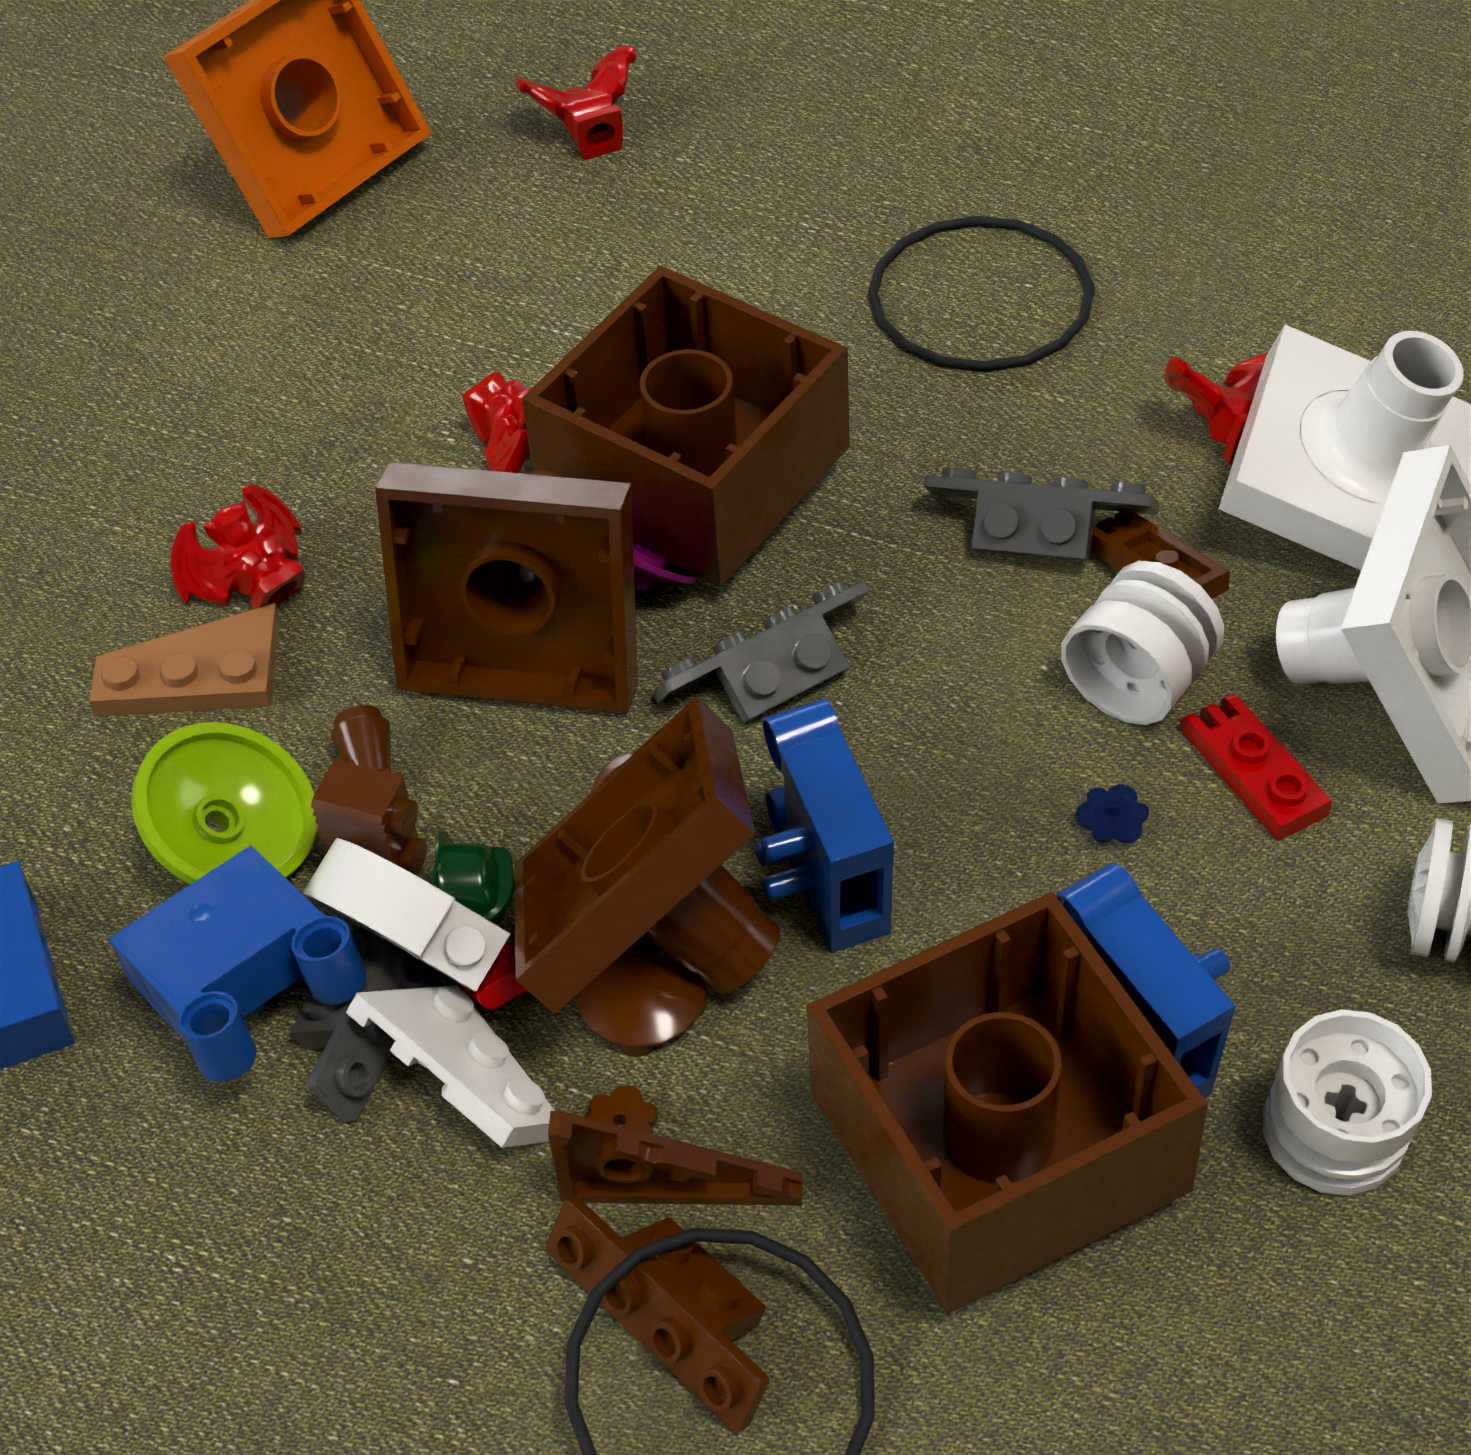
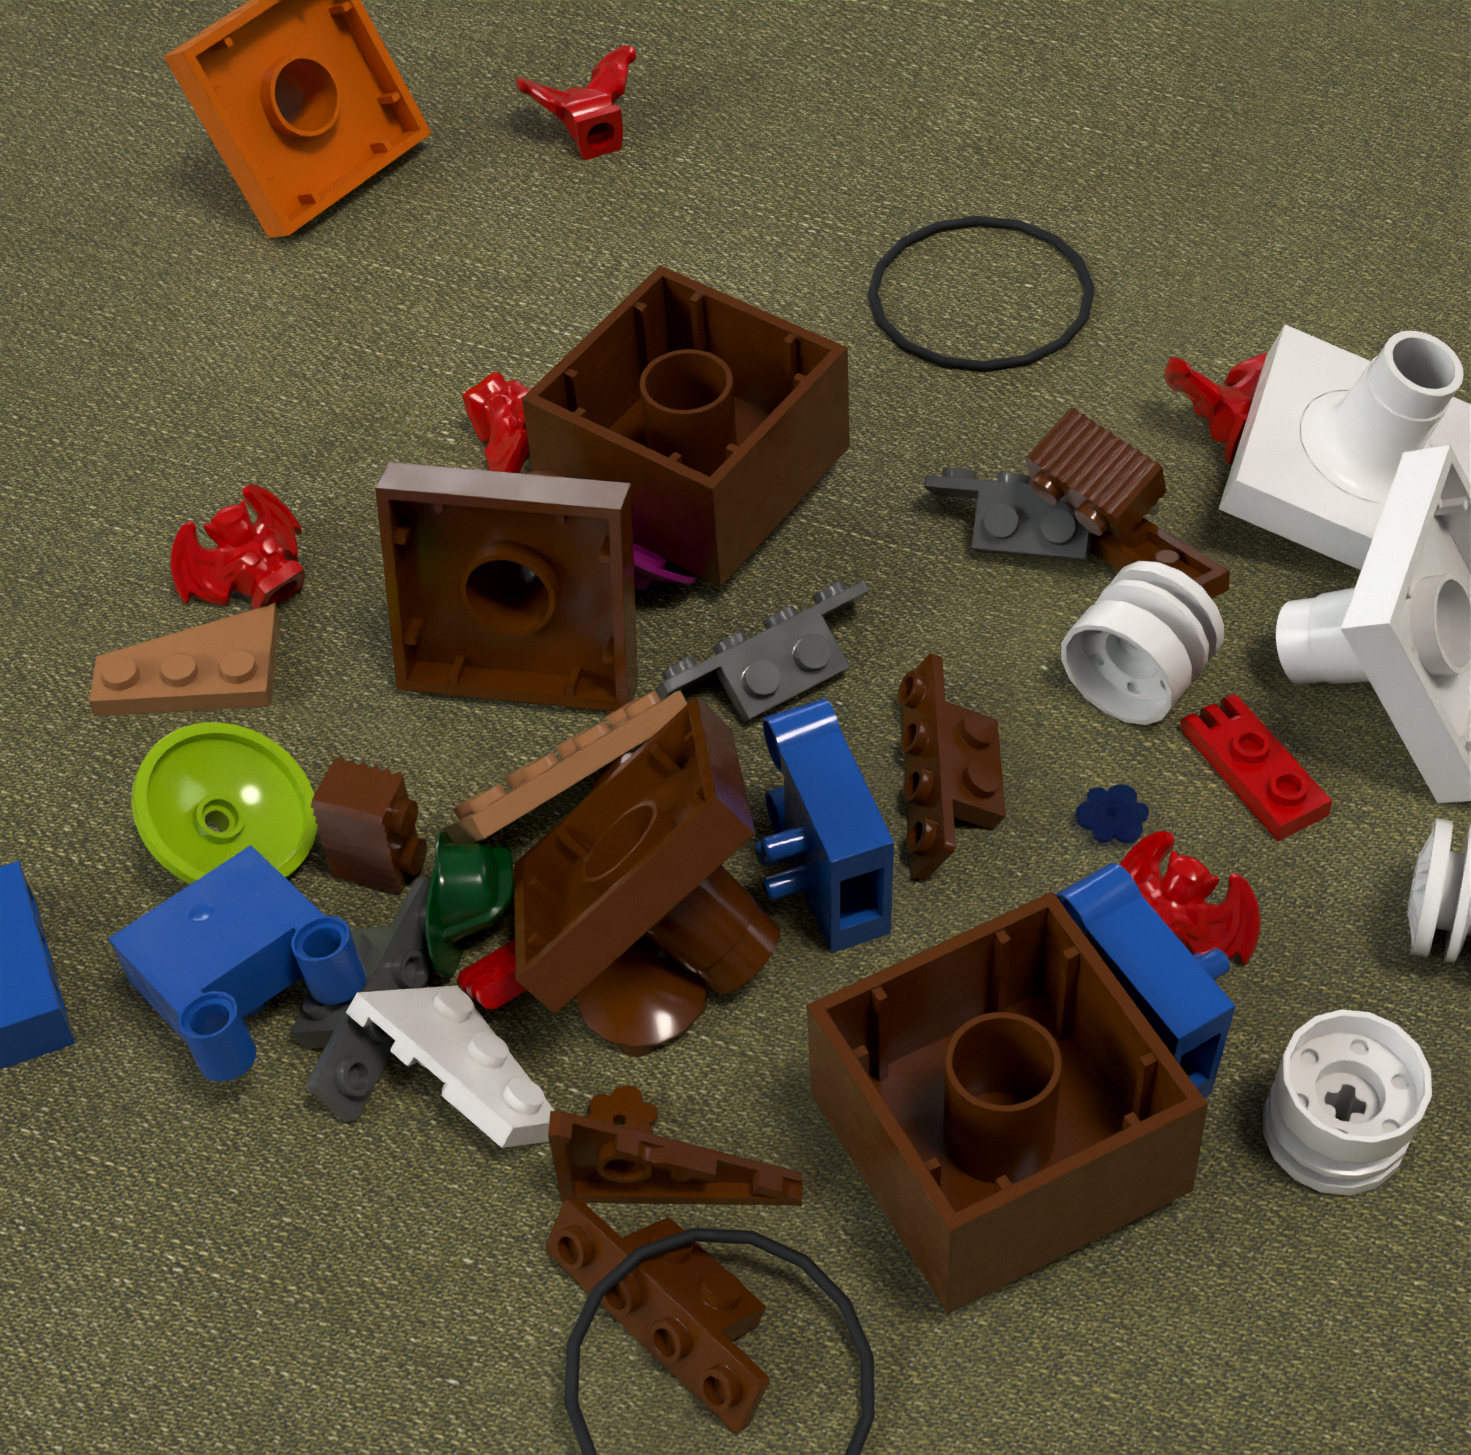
white arch [302,838,510,992] -> none
reddish brown cone [331,705,391,772] -> none
none -> medium nougat plate [442,690,688,843]
none -> reddish brown bracket [898,653,1006,881]
none -> reddish brown brick [1025,408,1166,541]
none -> red animal [1119,831,1261,965]

